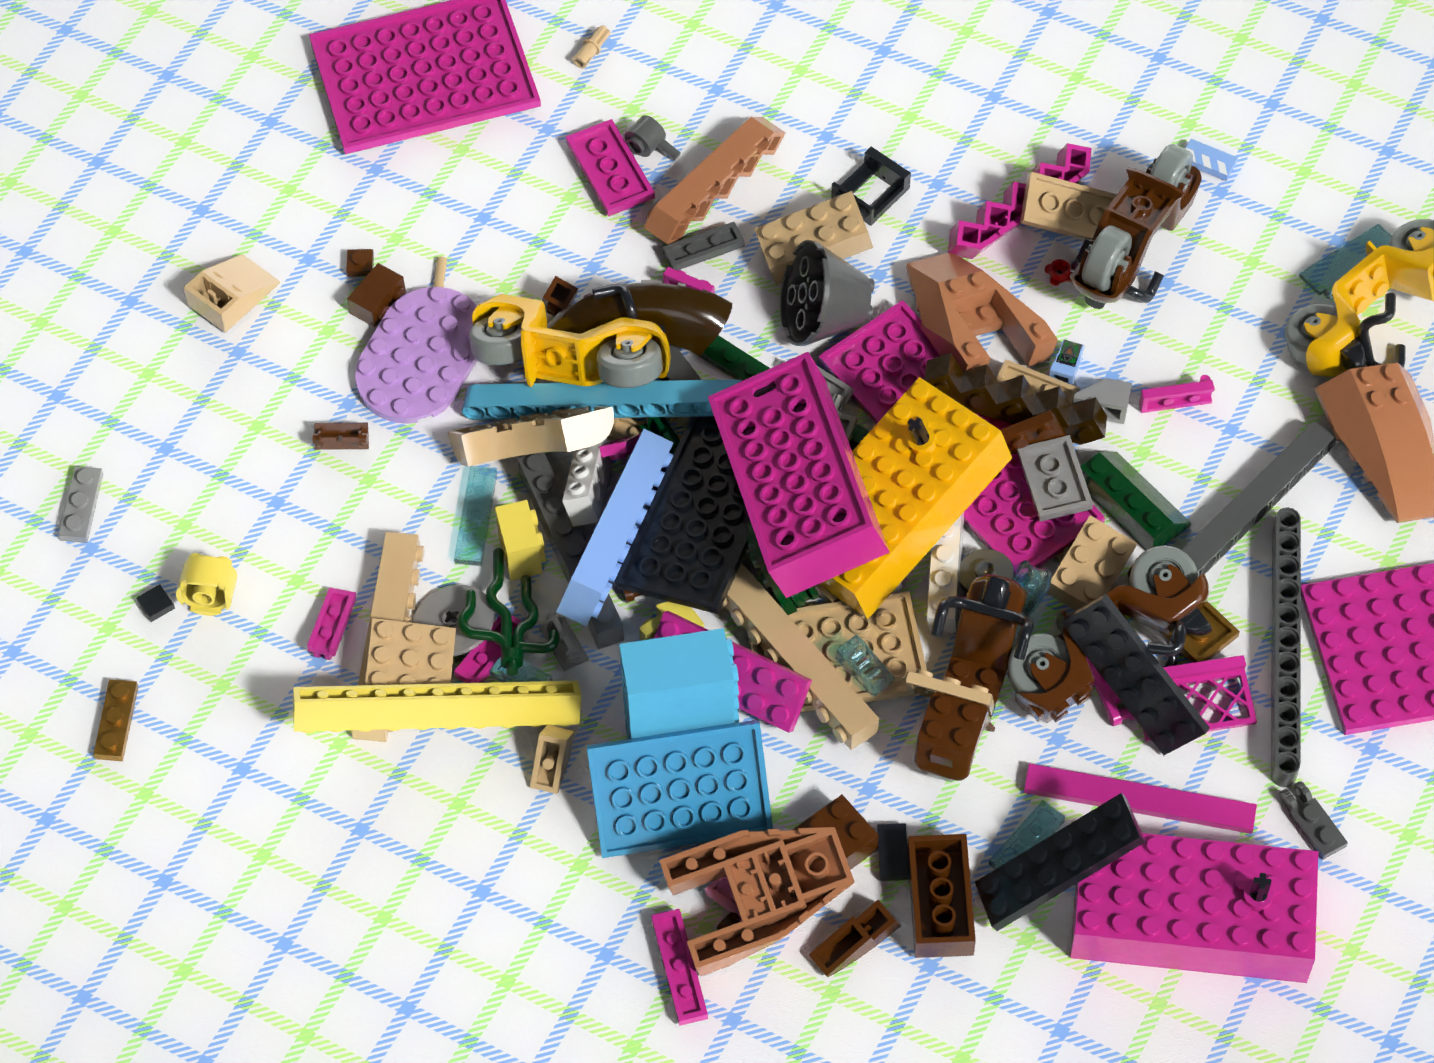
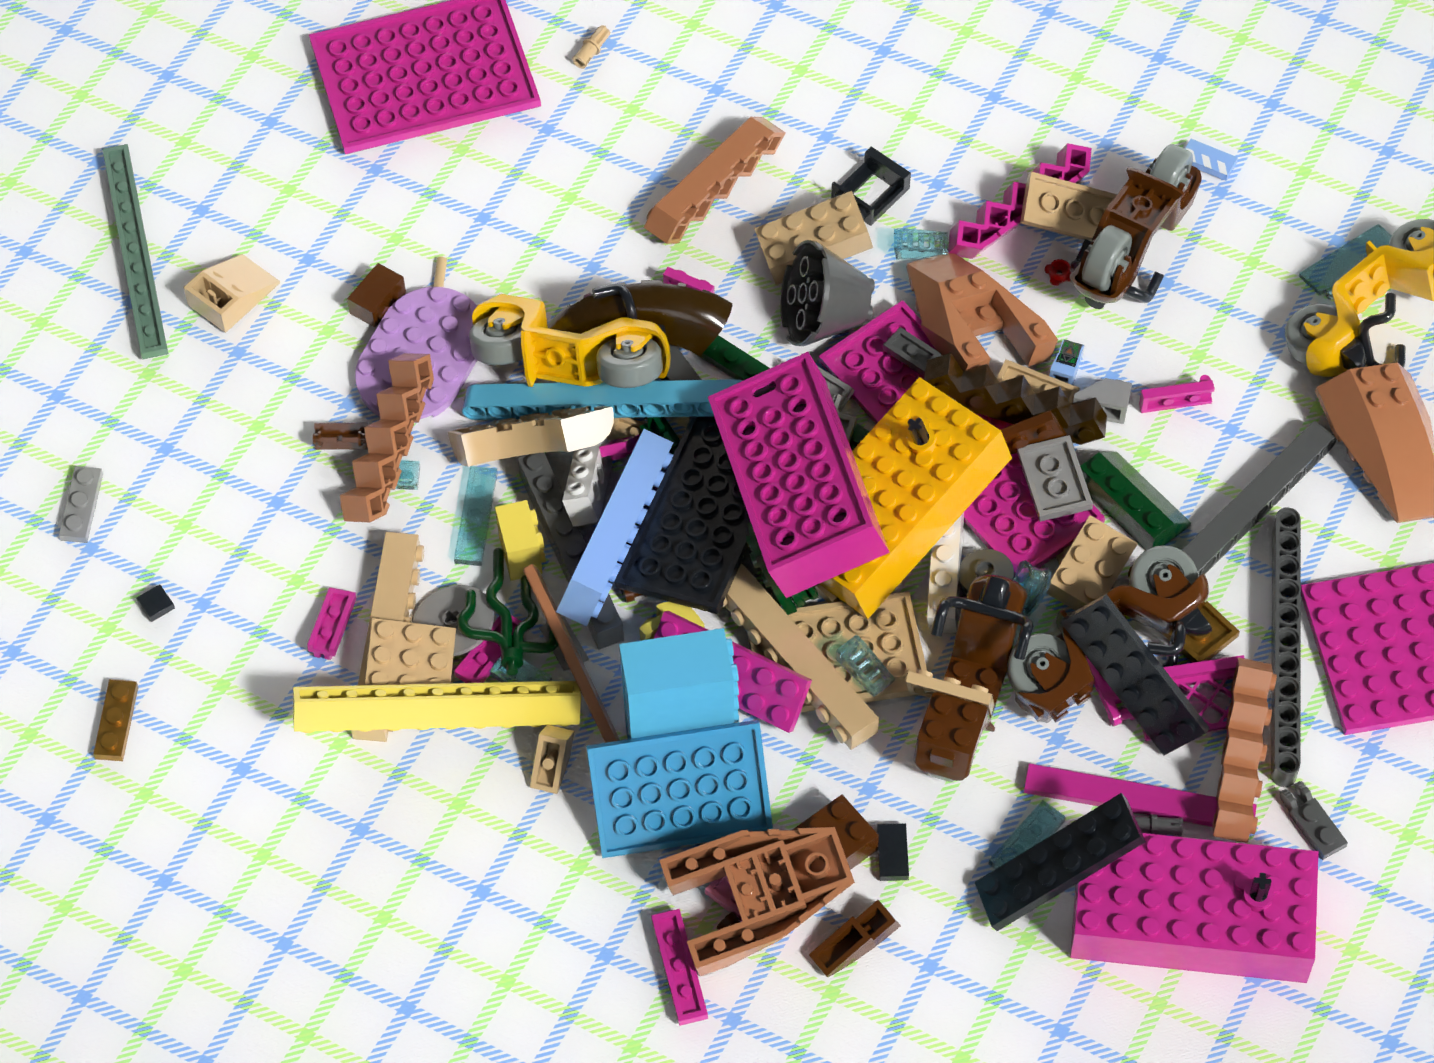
light yellow brick [176,553,238,616] -> none
reddish brown plate [346,249,374,277] -> none
reddish brown brick [542,276,579,317] -> none
dark pink plate [566,119,655,217] -> none
dark grey piece [624,115,681,160] -> none
dark grey plate [663,222,745,270] -> none
reddish brown brick [907,834,976,958] -> none
none -> sand green plate [102,144,169,360]
none -> nougat brick [340,353,434,523]
none -> clear light blue plate [396,461,420,490]
none -> nougat tile [523,564,620,743]
none -> dark grey hinge [883,327,941,377]
none -> clear light blue slope [894,228,948,260]
none -> dark grey pin [1135,814,1183,836]
none -> nougat brick [1212,658,1277,843]

